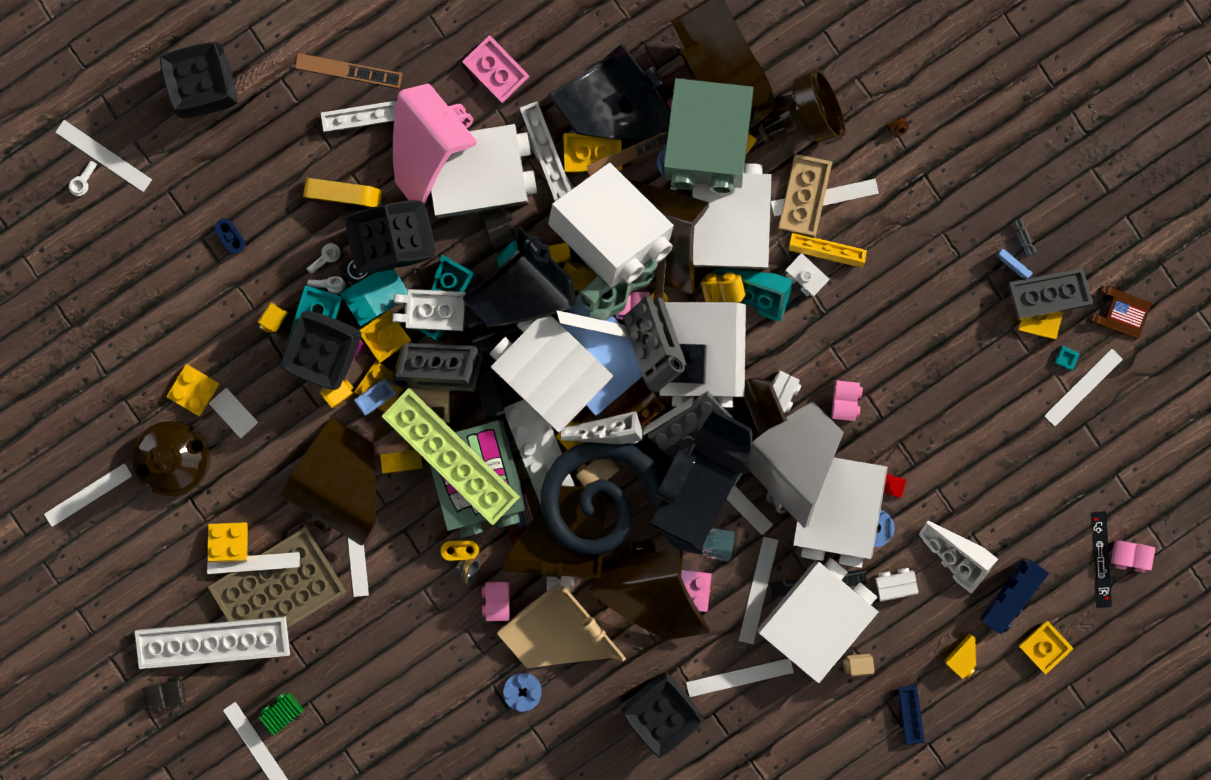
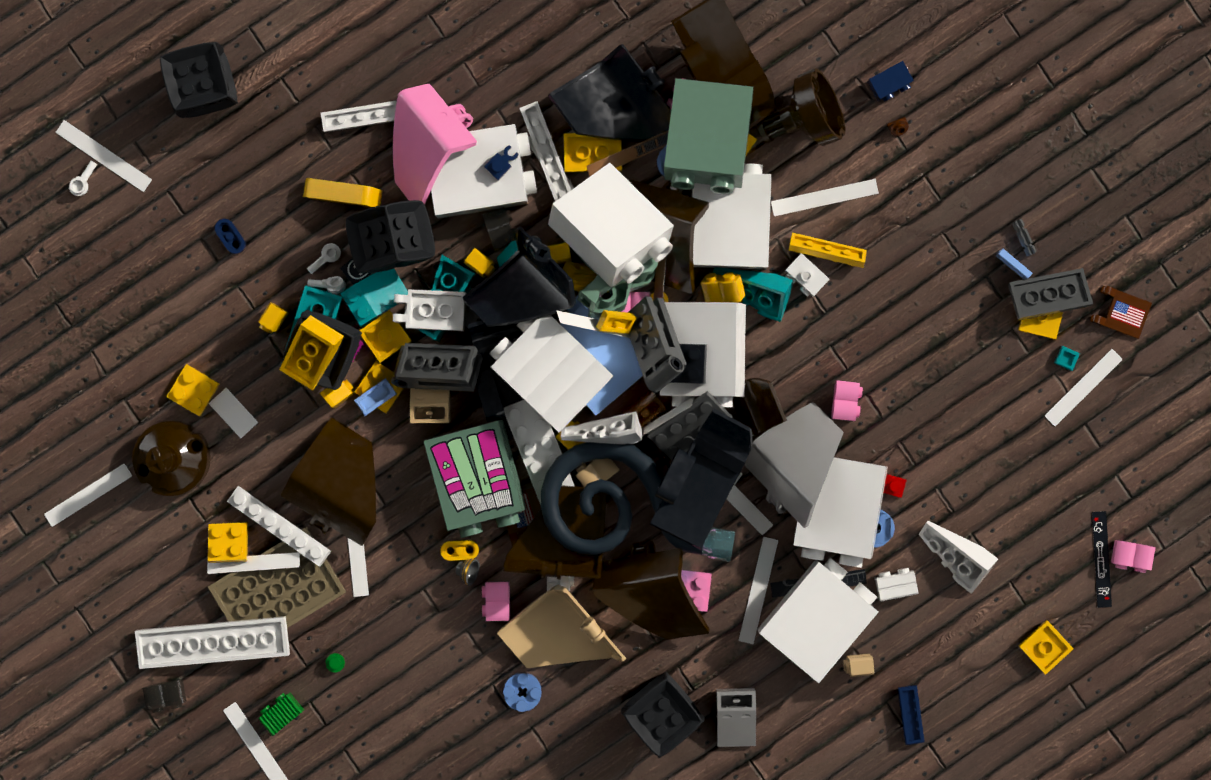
medium nougat sticker [295,53,403,88] -> none
yellow slope [380,450,423,473] -> none
yellowish green plate [382,388,520,525] -> none
bright pink plate [462,35,530,104] -> none
white sticker [686,658,794,697] -> none
white brick [772,370,801,413] -> none
tan tile [778,154,832,237] -> none
yellow slope [944,633,976,679] -> none
dark blue wedge [980,557,1050,634] -> none
none -> white plate [227,486,331,567]
none -> yellow slope [279,315,344,391]
none -> green plate [326,653,345,673]
none -> yellow brick [464,248,496,278]
none -> dark blue plate [484,145,519,181]
none -> yellow plate [596,310,637,334]
none -> light grey slope [716,688,756,747]
none -> dark blue brick [867,61,914,102]

